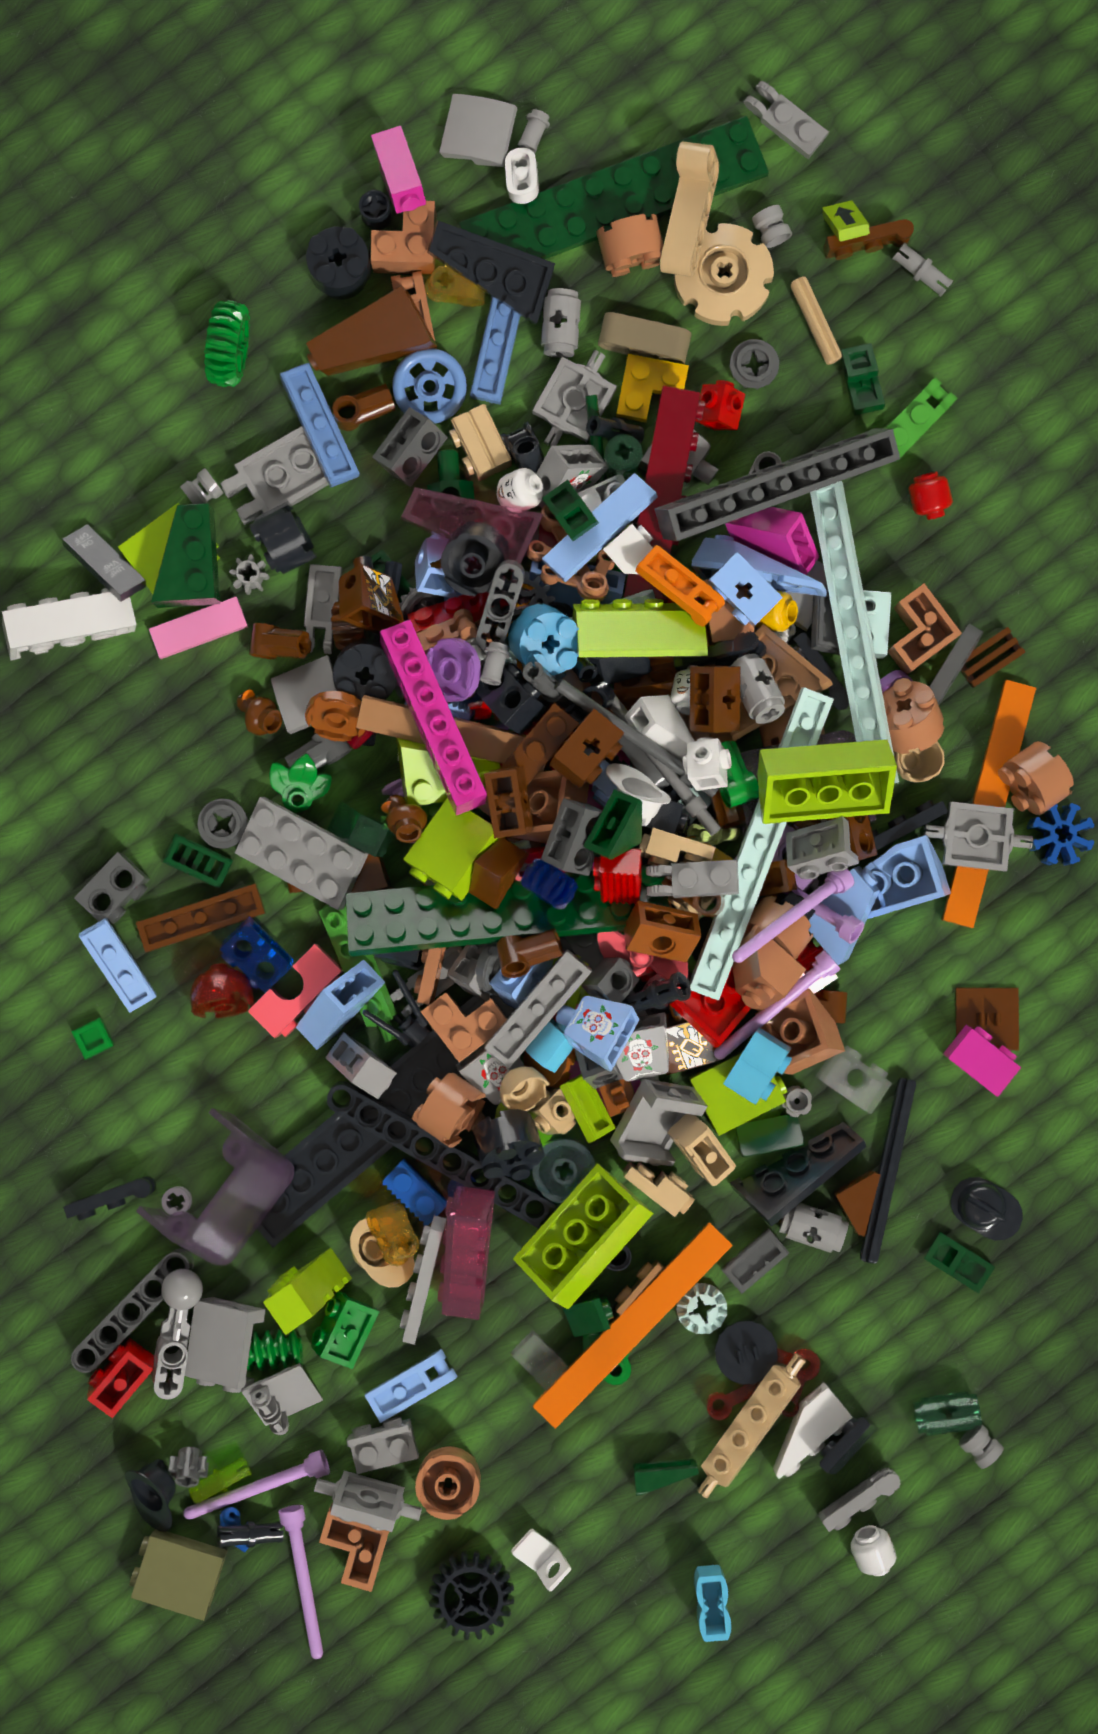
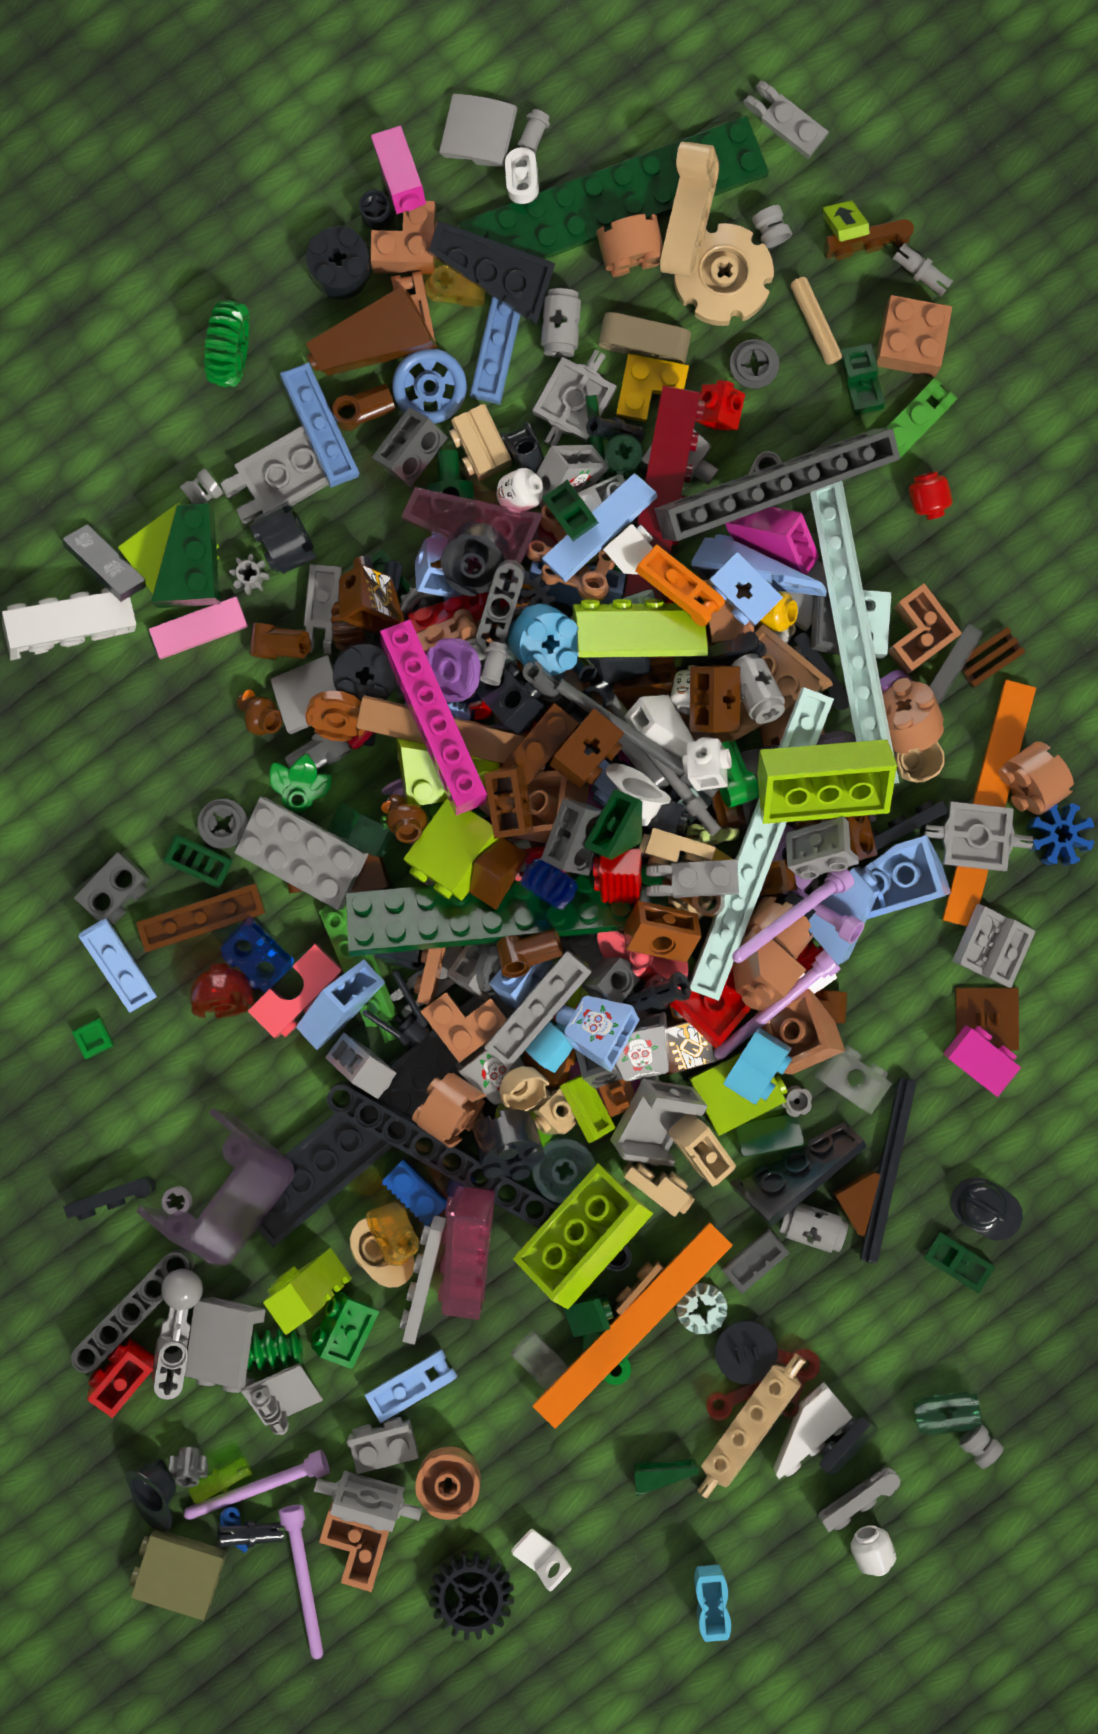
none -> nougat brick [876,295,952,377]
none -> light grey slope [952,904,1036,988]

